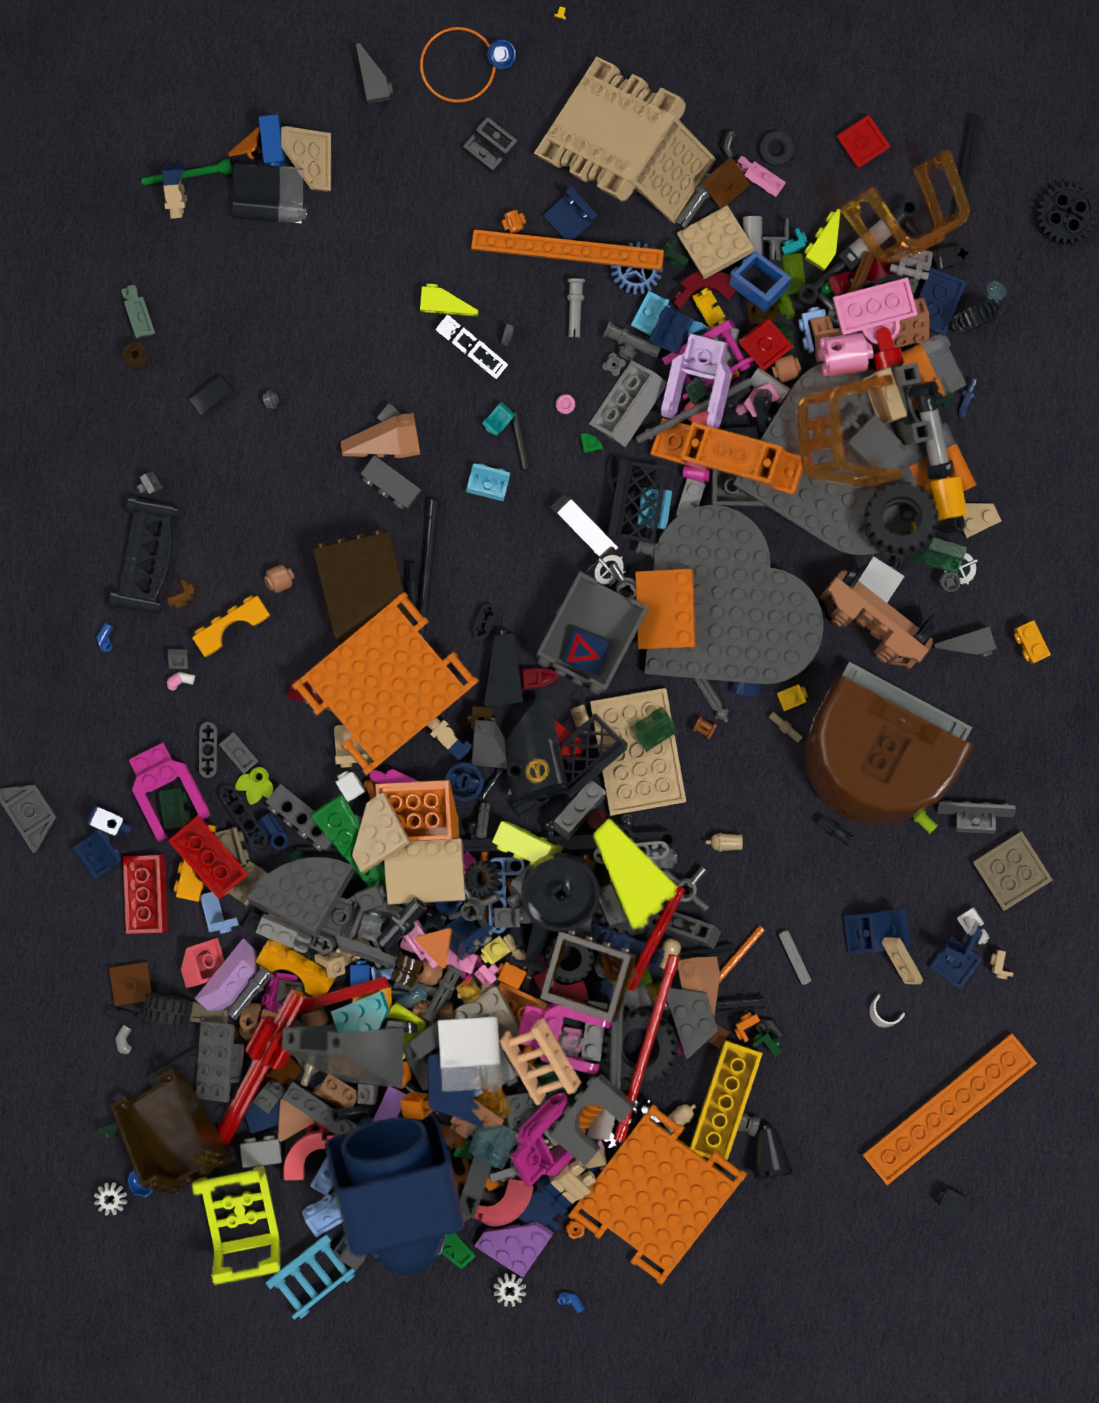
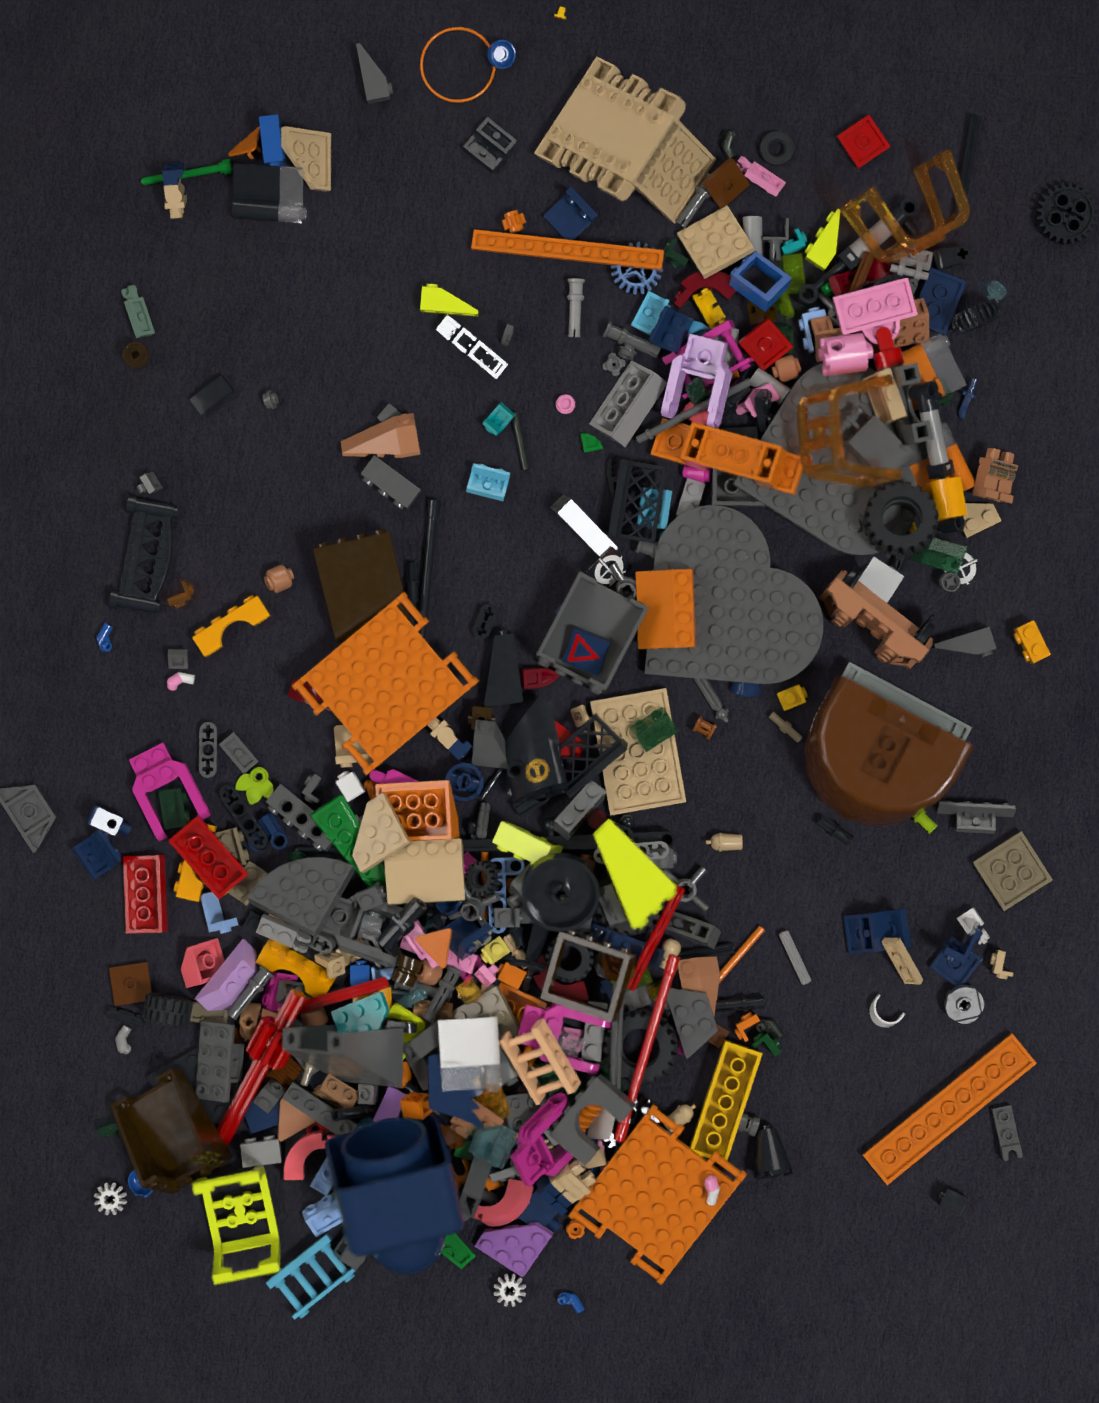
none -> dark grey bracket [302,774,322,804]
none -> arm [705,1175,720,1205]
none -> flat silver plate [945,985,984,1024]
none -> nougat hips [972,448,1018,503]
none -> dark grey plate [992,1105,1023,1161]

